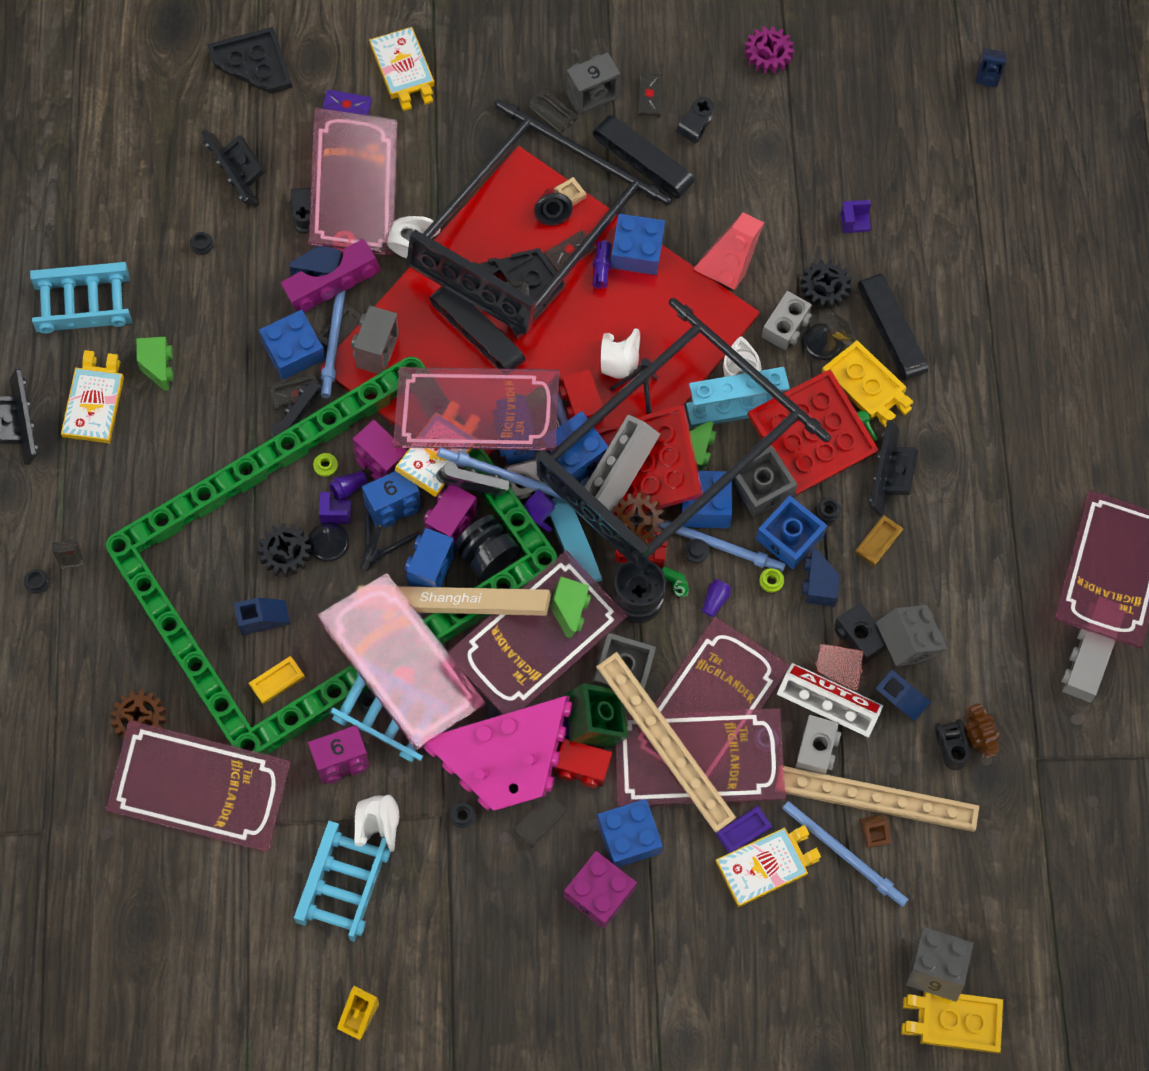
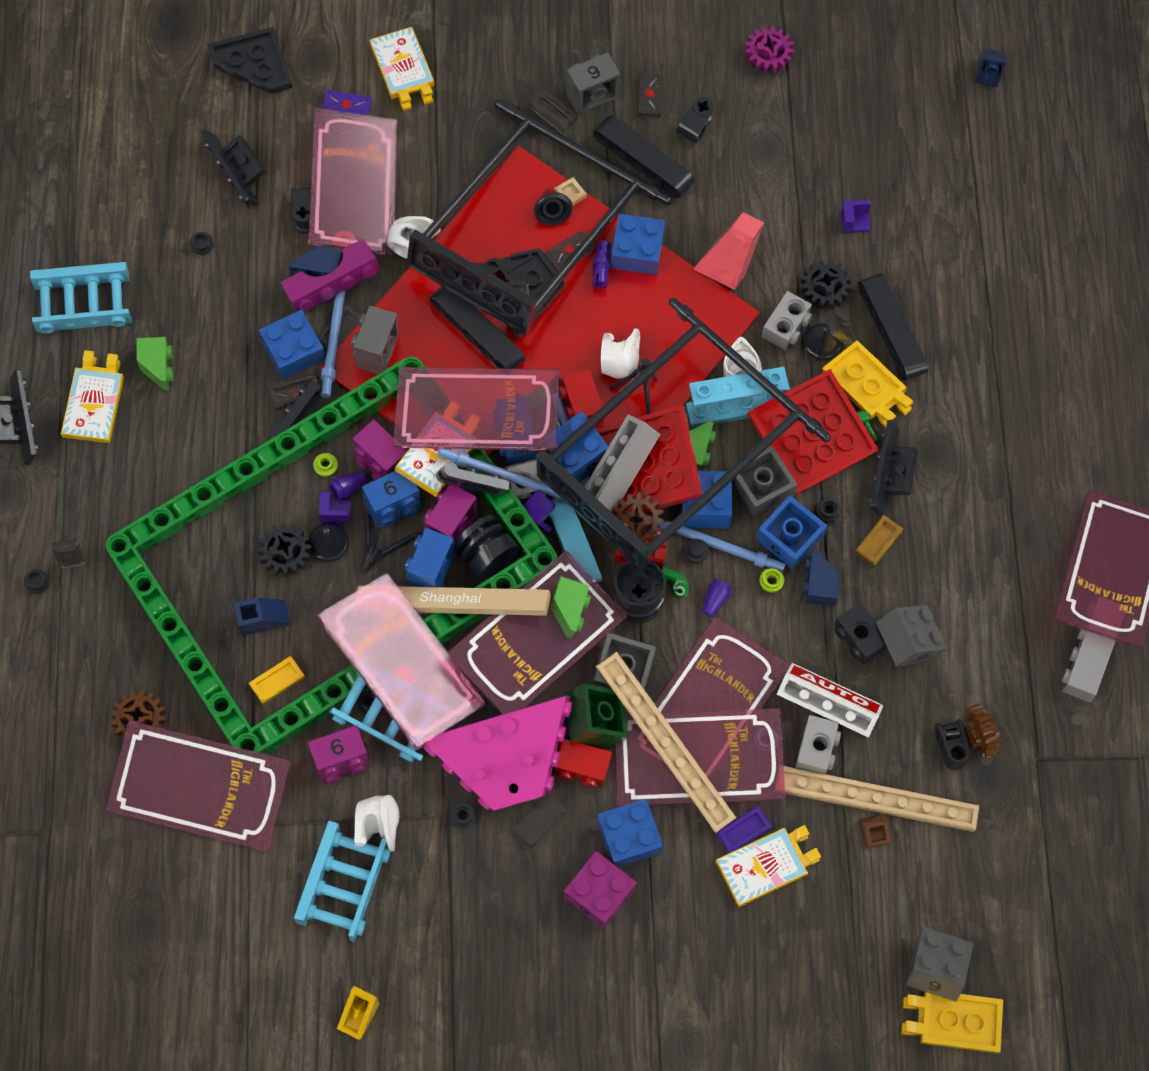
medium blue bar [782,801,909,907] -> none
clear red piece [815,644,864,691] -> none
dark blue slope [876,669,931,721] -> none

